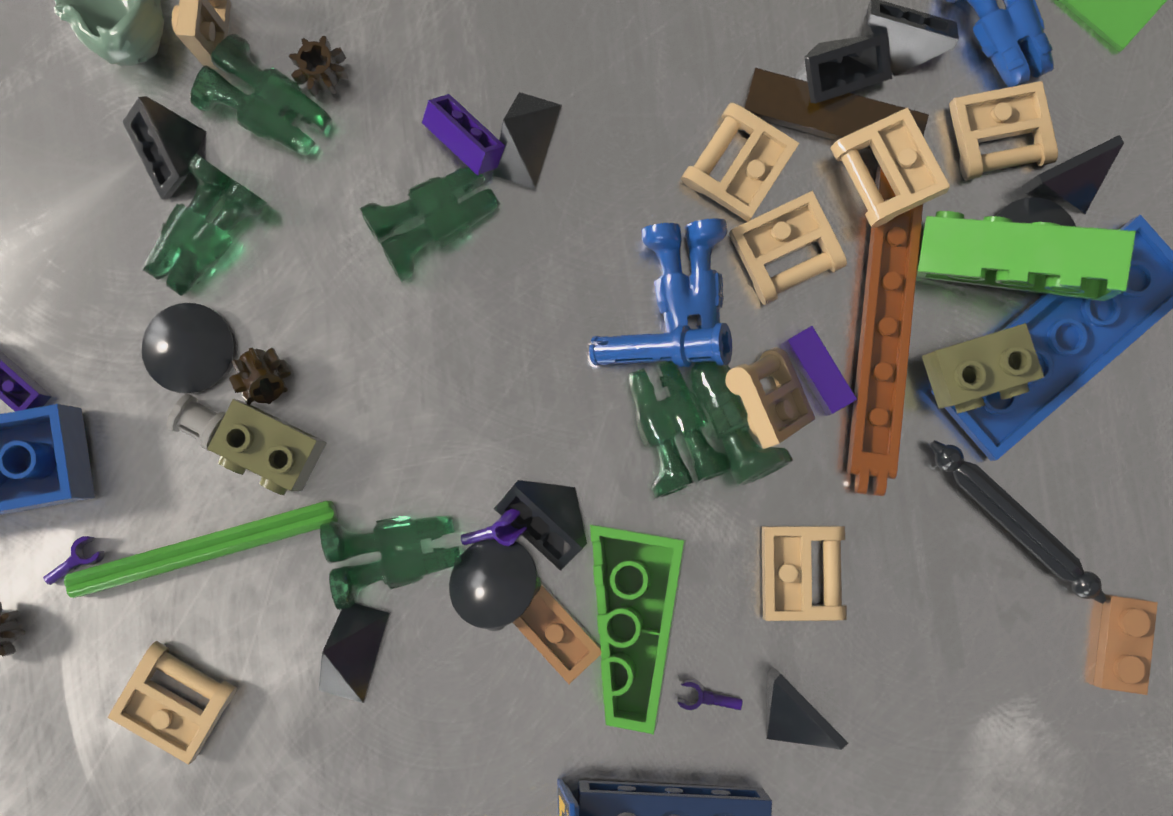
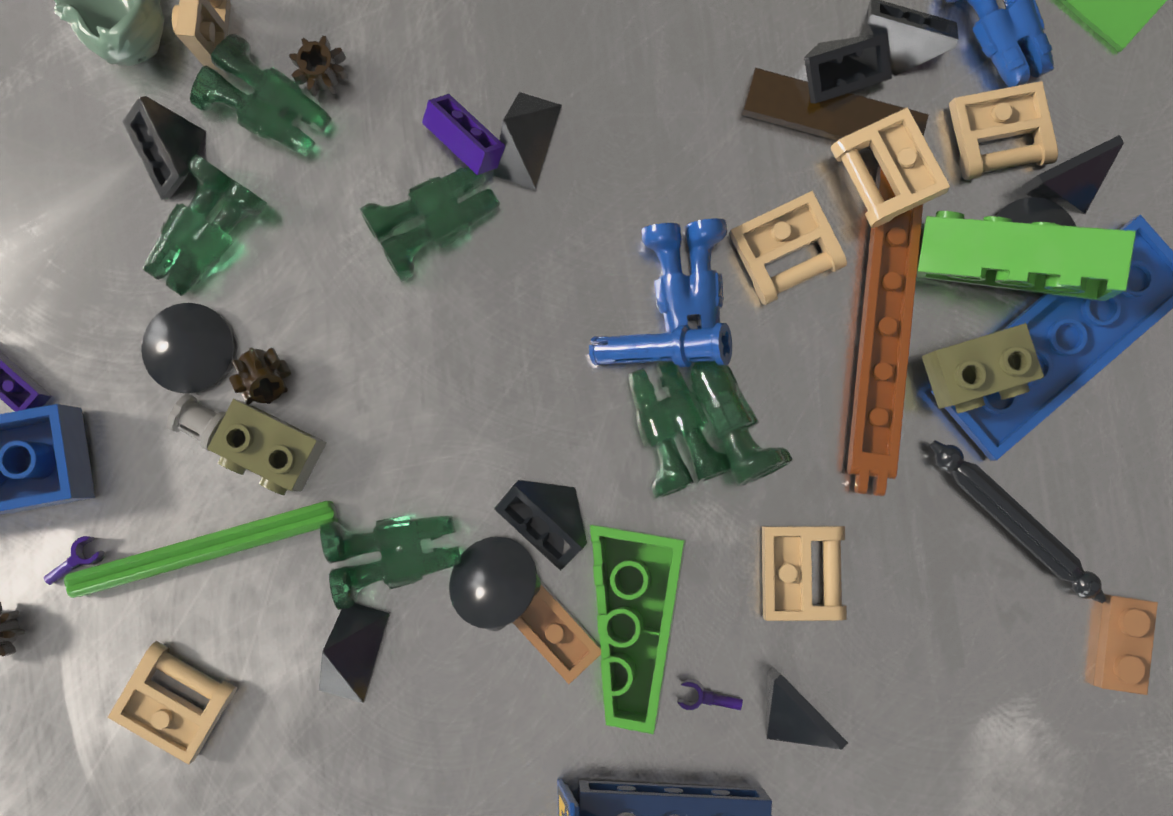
dark purple hand [461,509,527,546] -> none
tan plate [681,103,799,222] -> none
tan plate [725,347,816,449] -> none
dark purple piece [783,326,857,416] -> none

